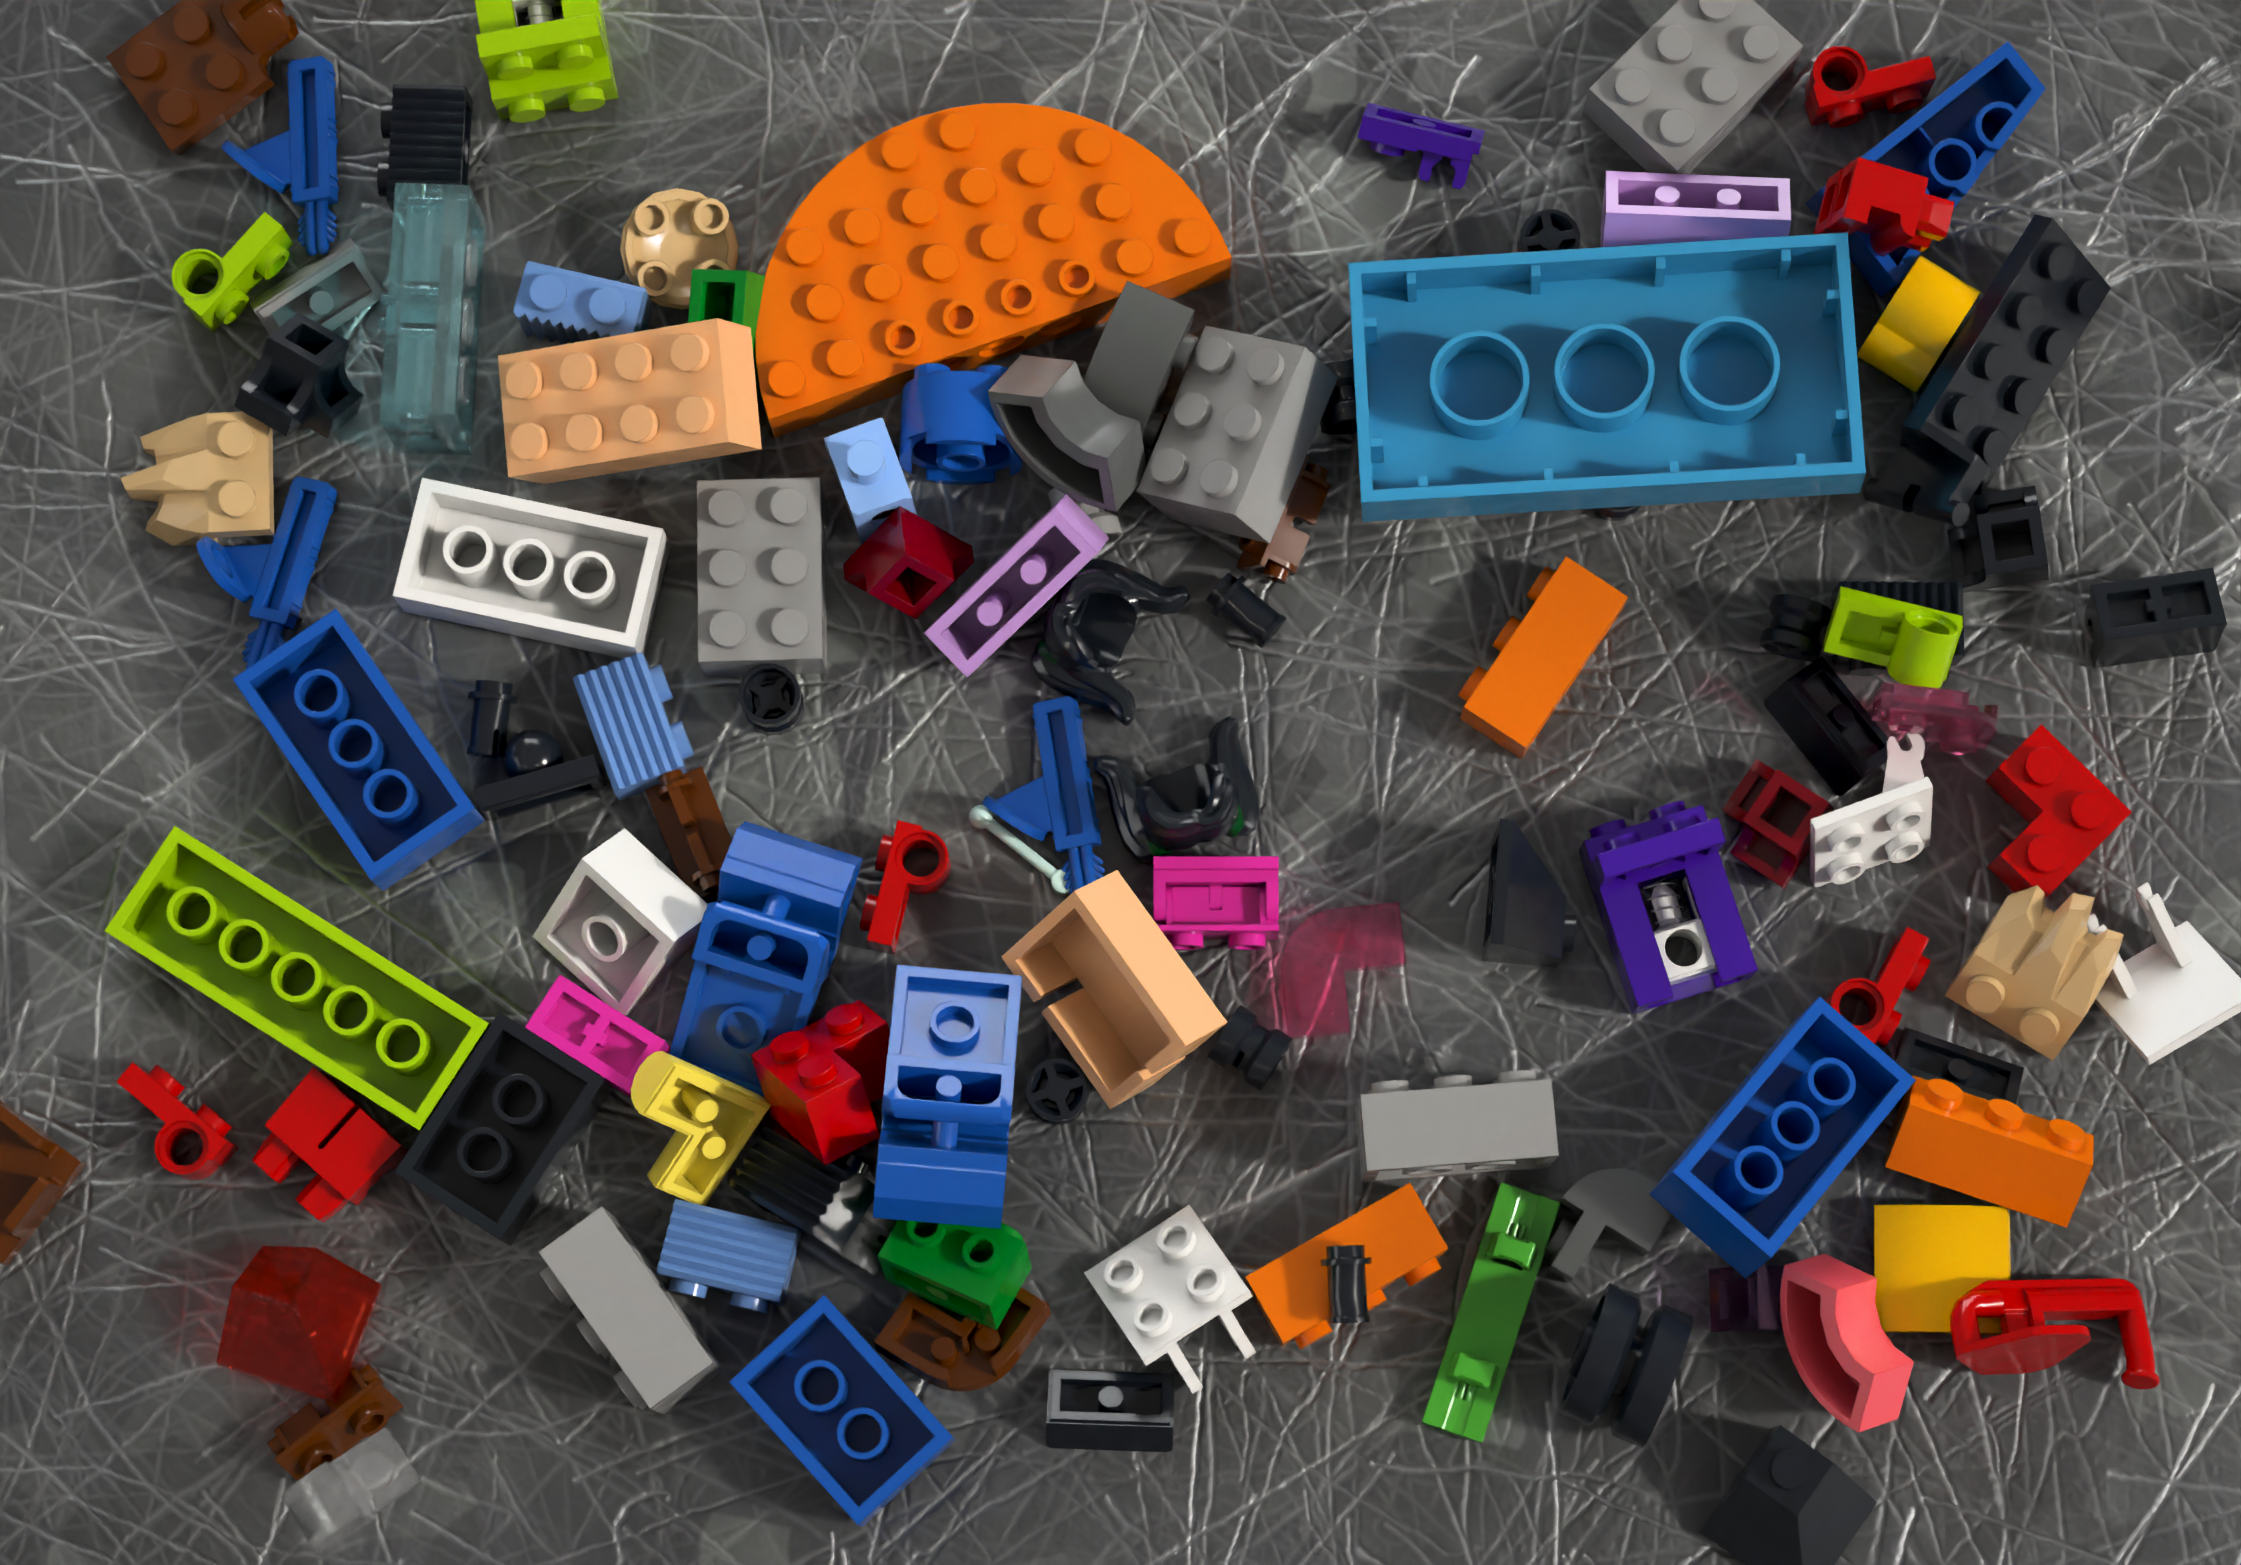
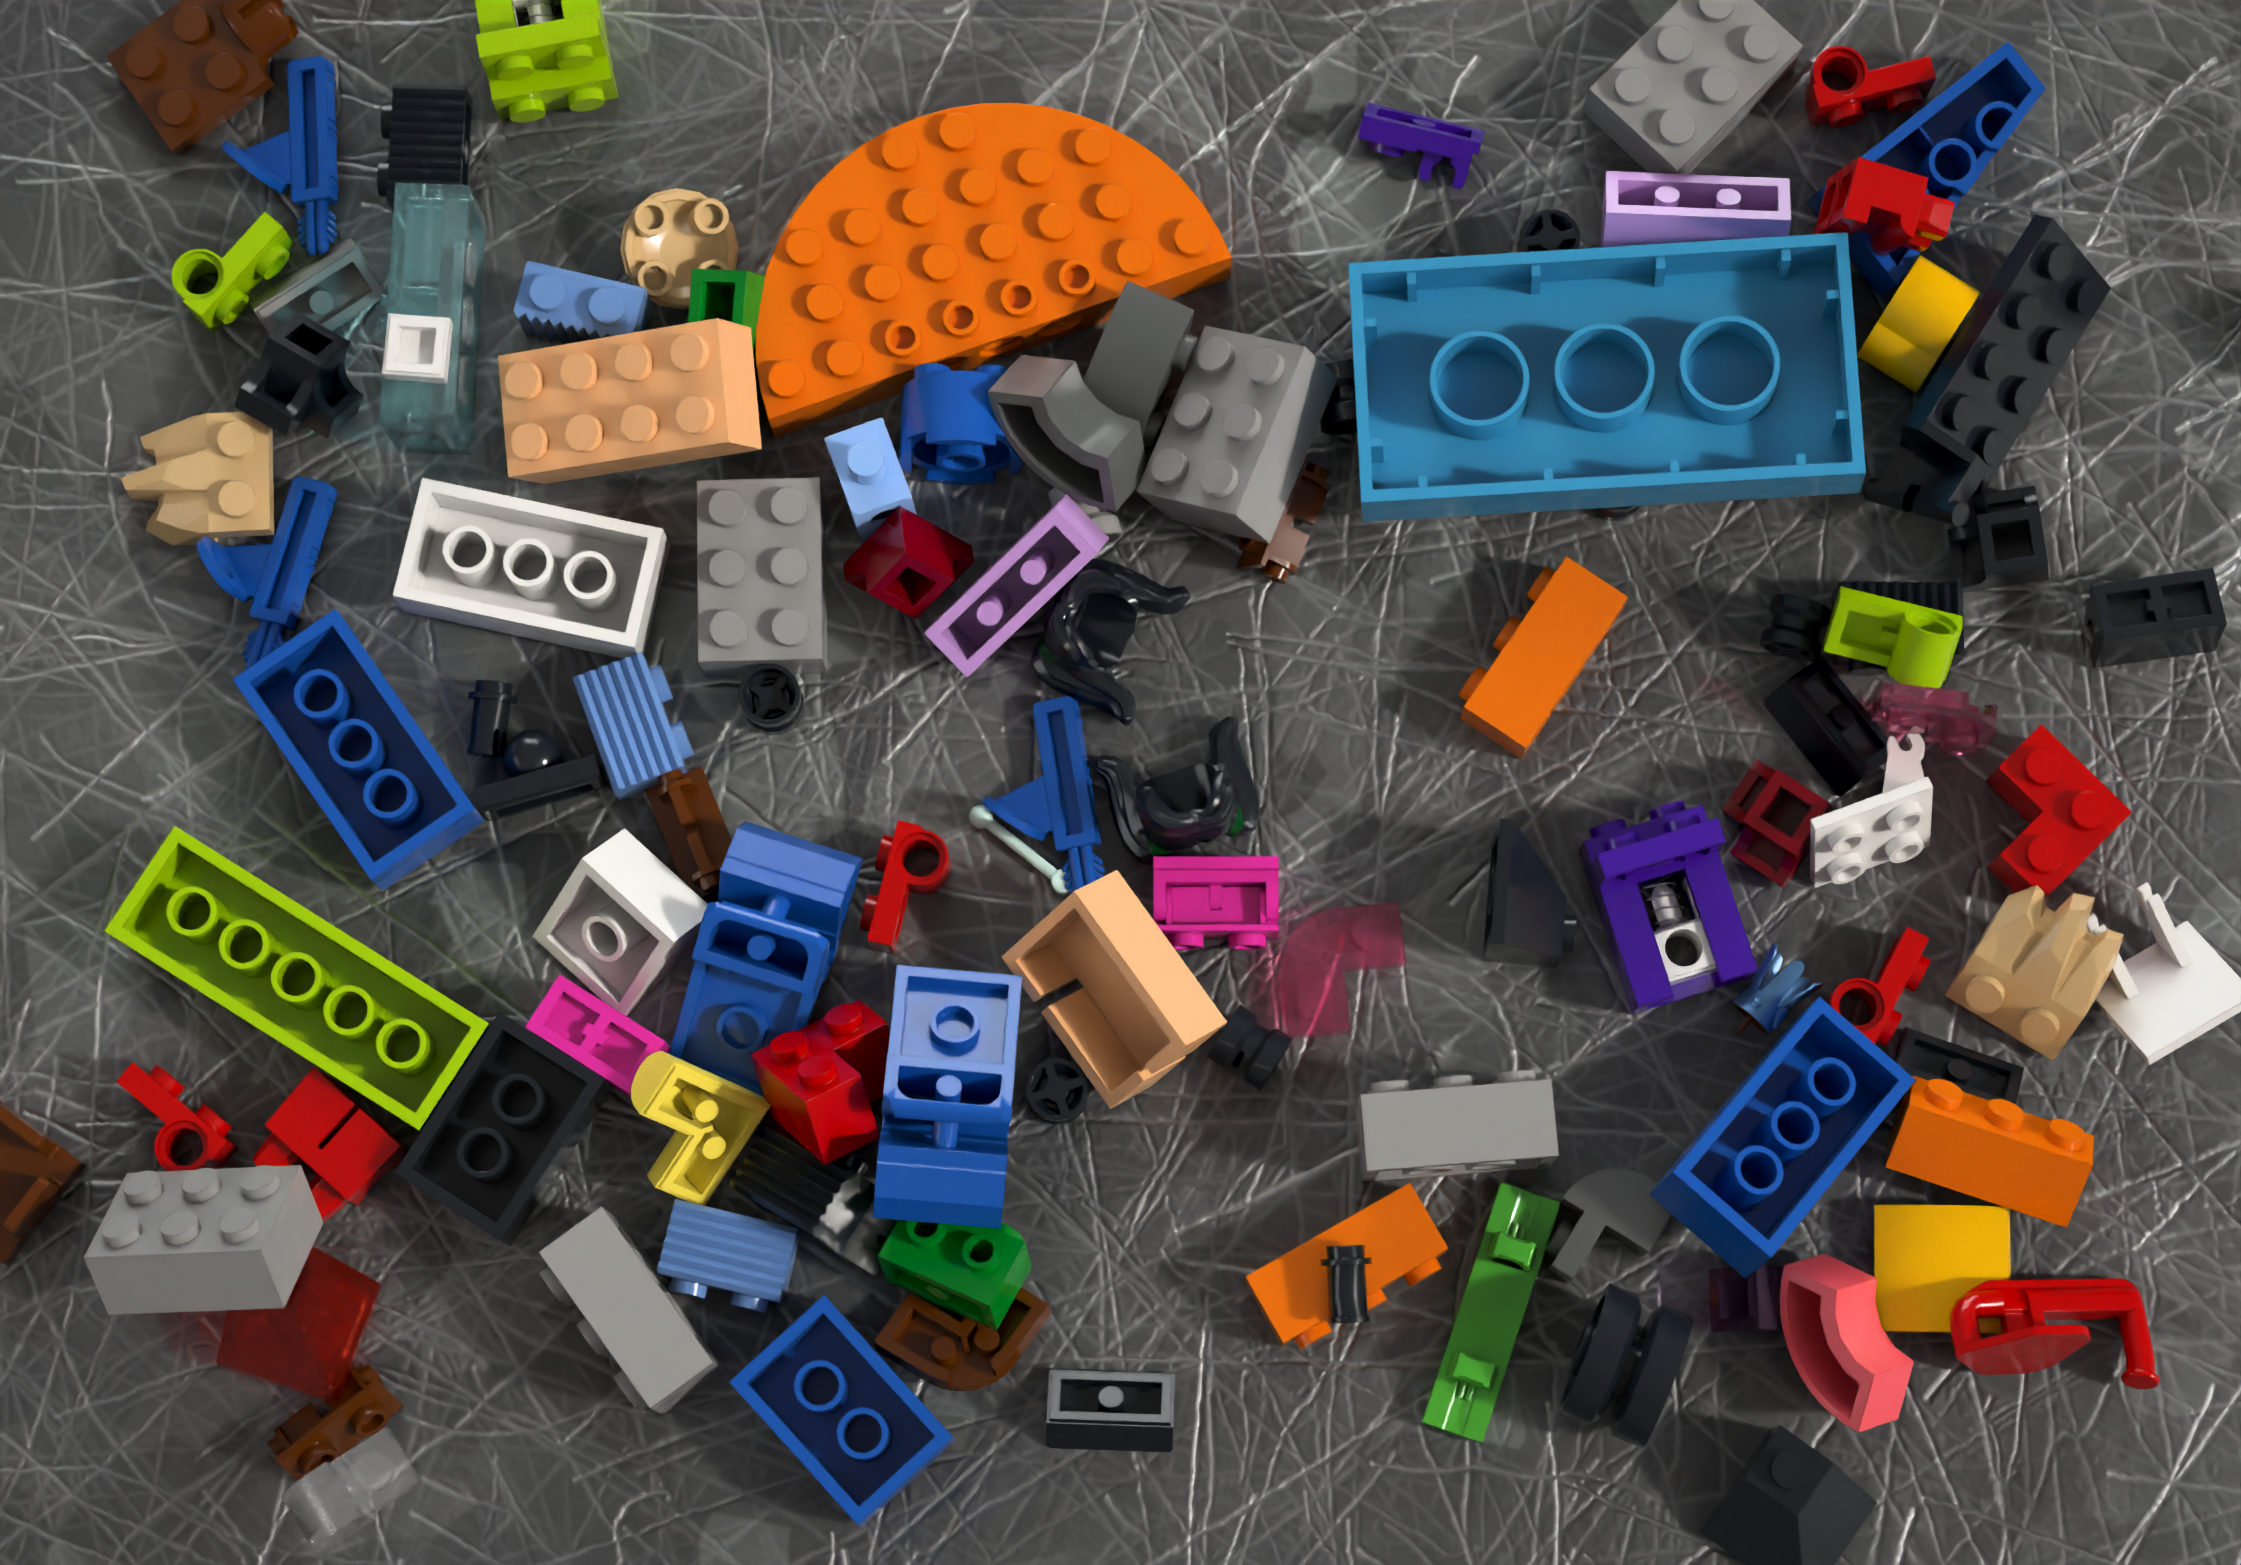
white plate [1084,1205,1256,1394] -> none
black pin [1206,572,1287,648] -> none
none -> light grey brick [83,1165,324,1315]
none -> white tile [382,313,453,384]
none -> flat silver piece [1731,942,1823,1035]

